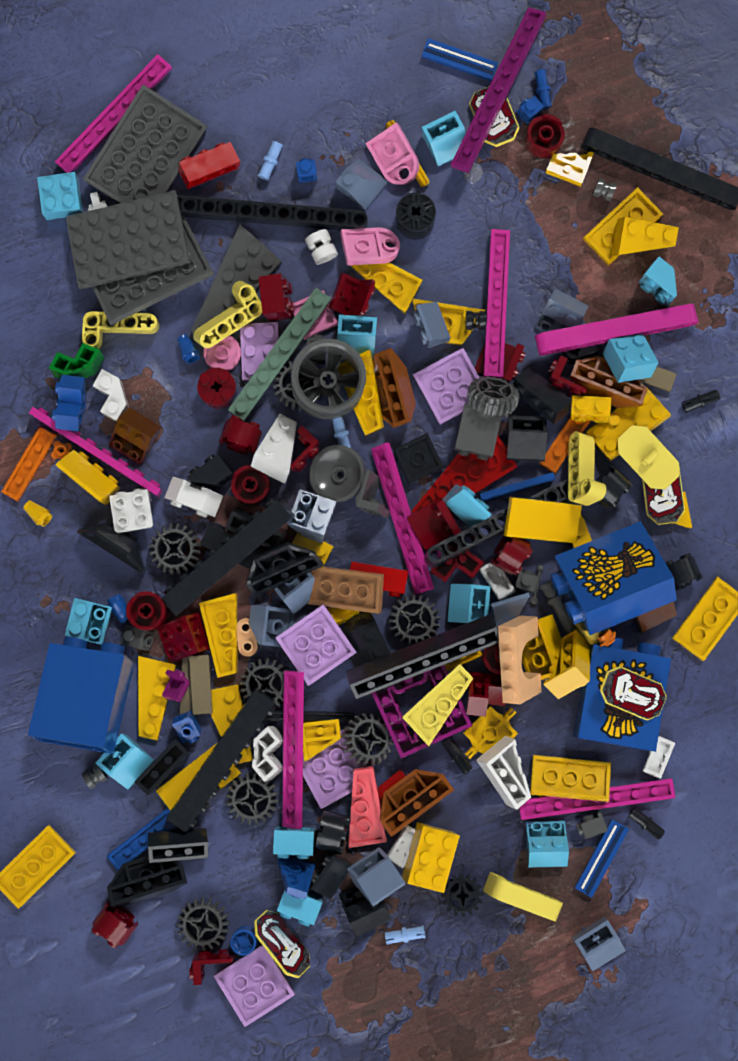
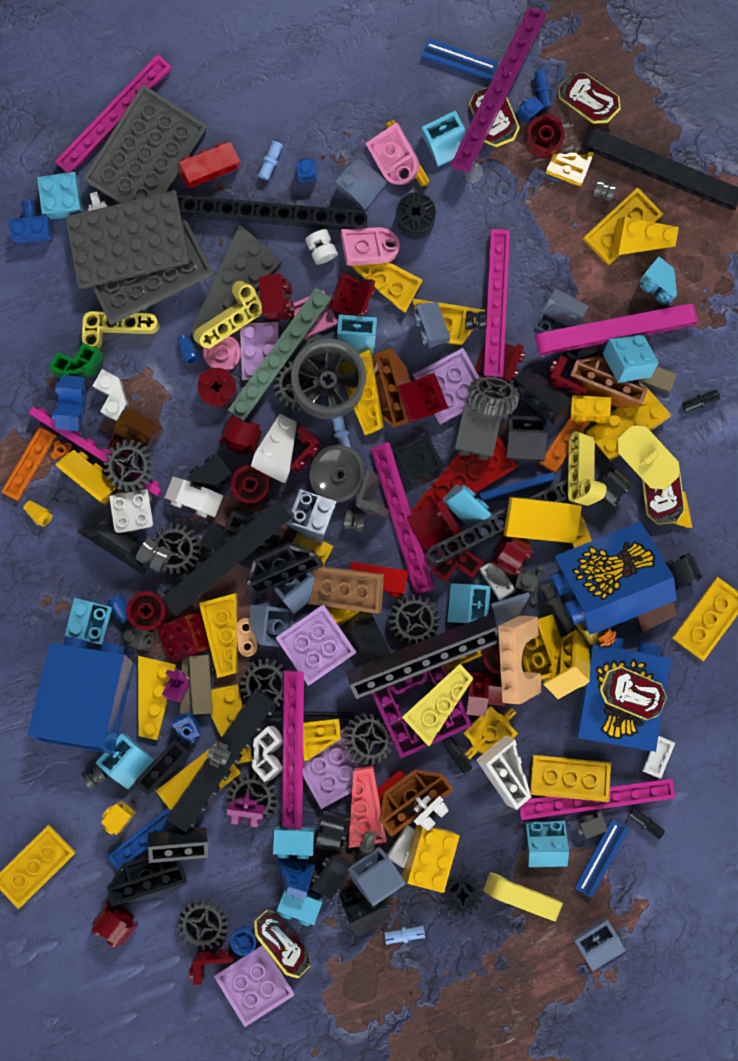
none -> blue brick [9,200,53,244]
none -> yellow brick [101,801,137,835]
none -> dark grey gear [104,440,156,492]
none -> dark grey wheel [136,537,172,573]
none -> dark grey gear [207,742,231,768]
none -> magenta hips [227,793,265,827]
none -> dark grey wheel [343,510,366,532]
none -> dark grey axle [357,830,376,861]
none -> dark red bracket [397,372,449,422]
none -> white hips [414,795,449,831]
none -> shield [558,72,621,124]

